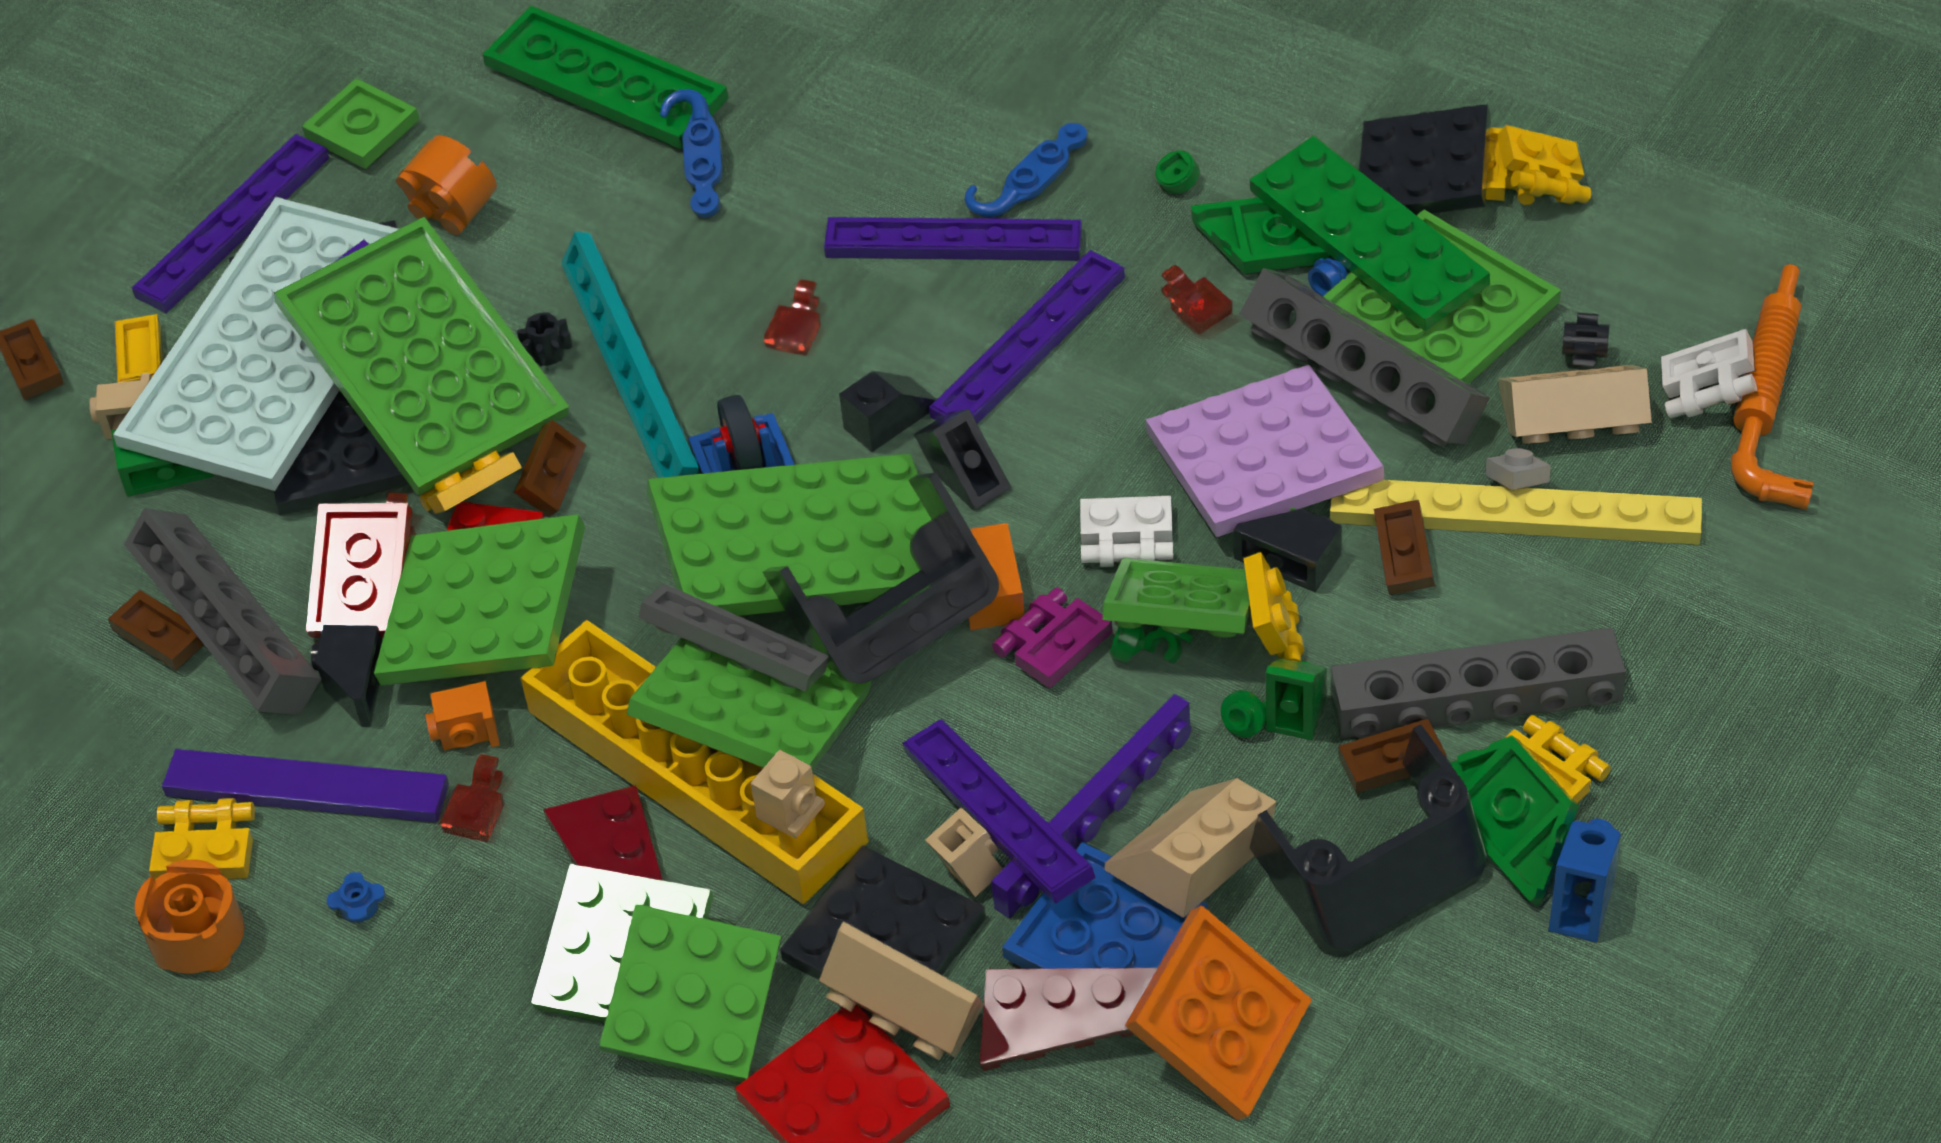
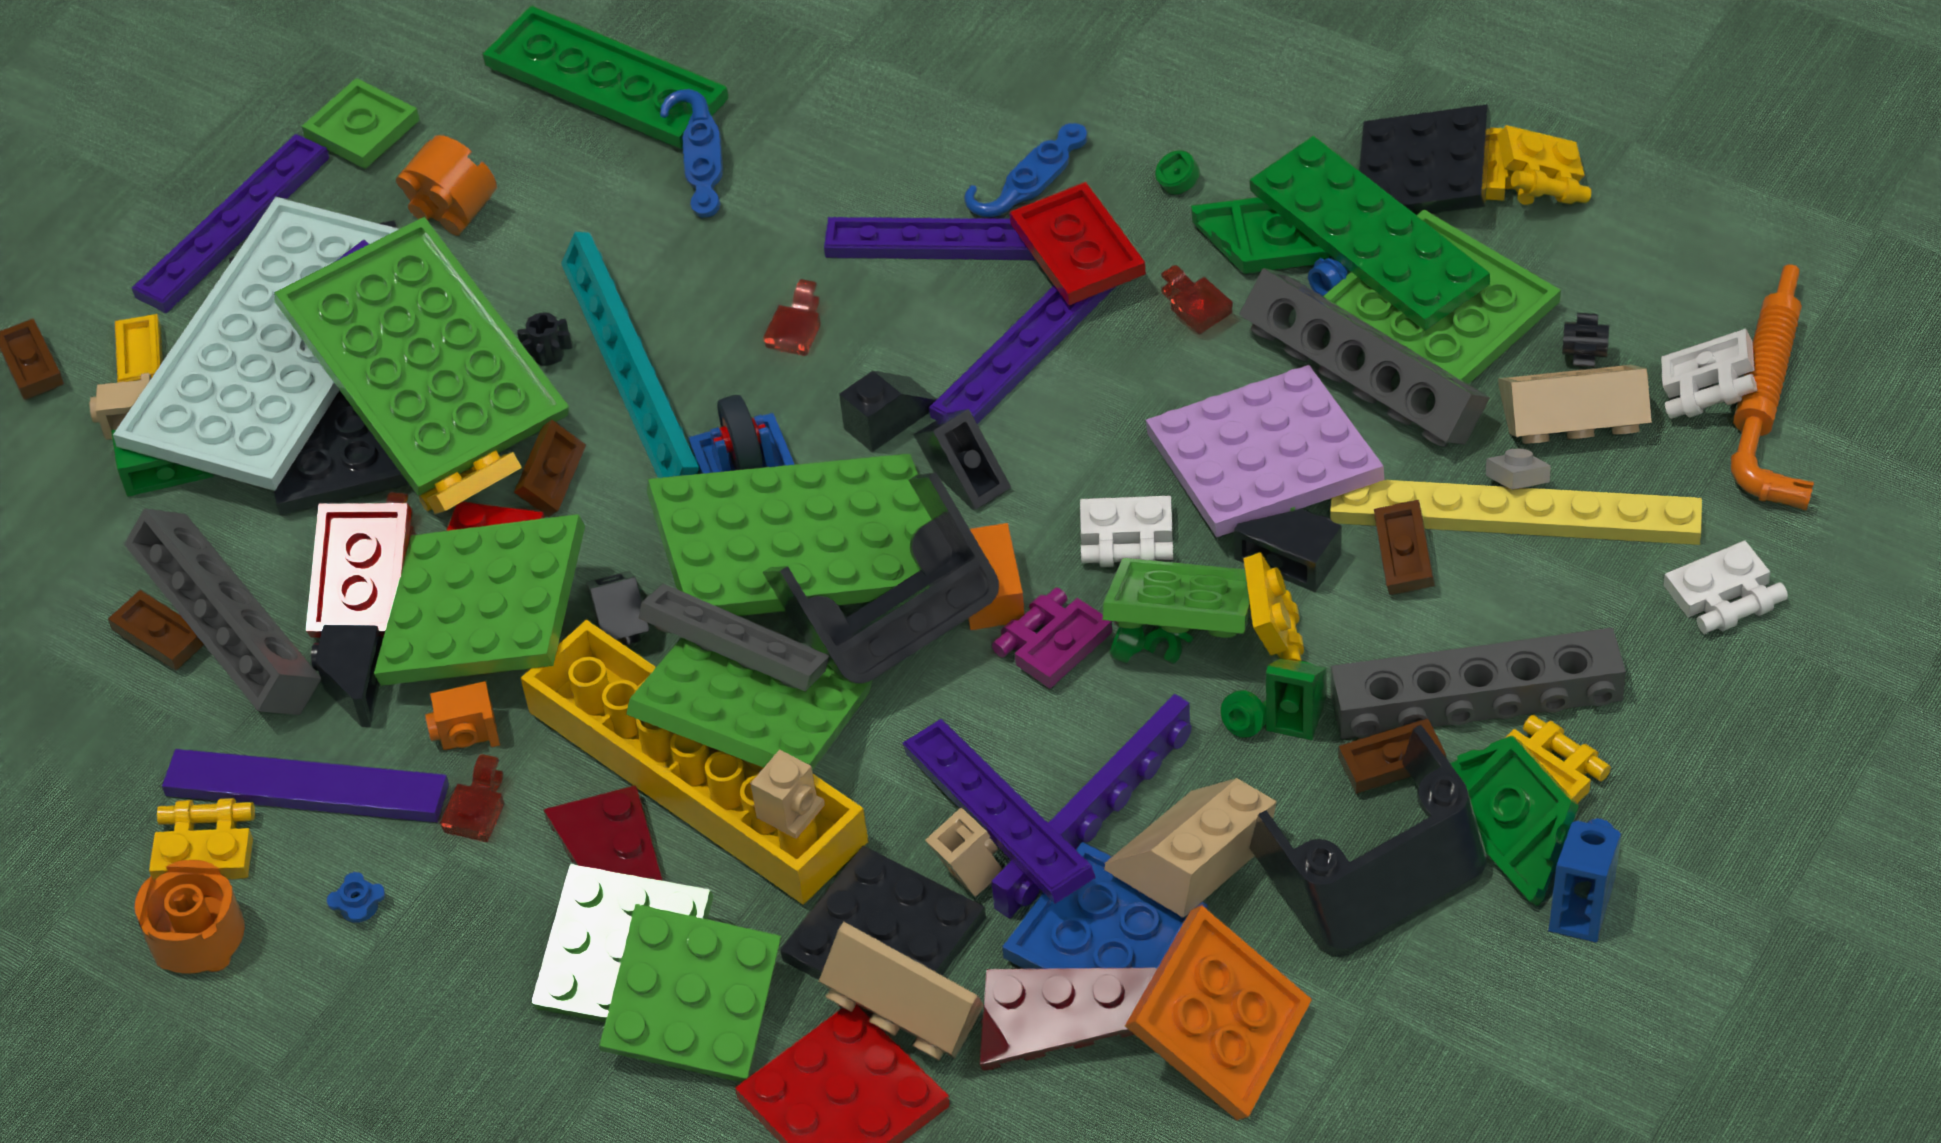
none -> black slope [586,570,649,645]
none -> red plate [1010,182,1146,305]
none -> white plate [1663,540,1788,634]

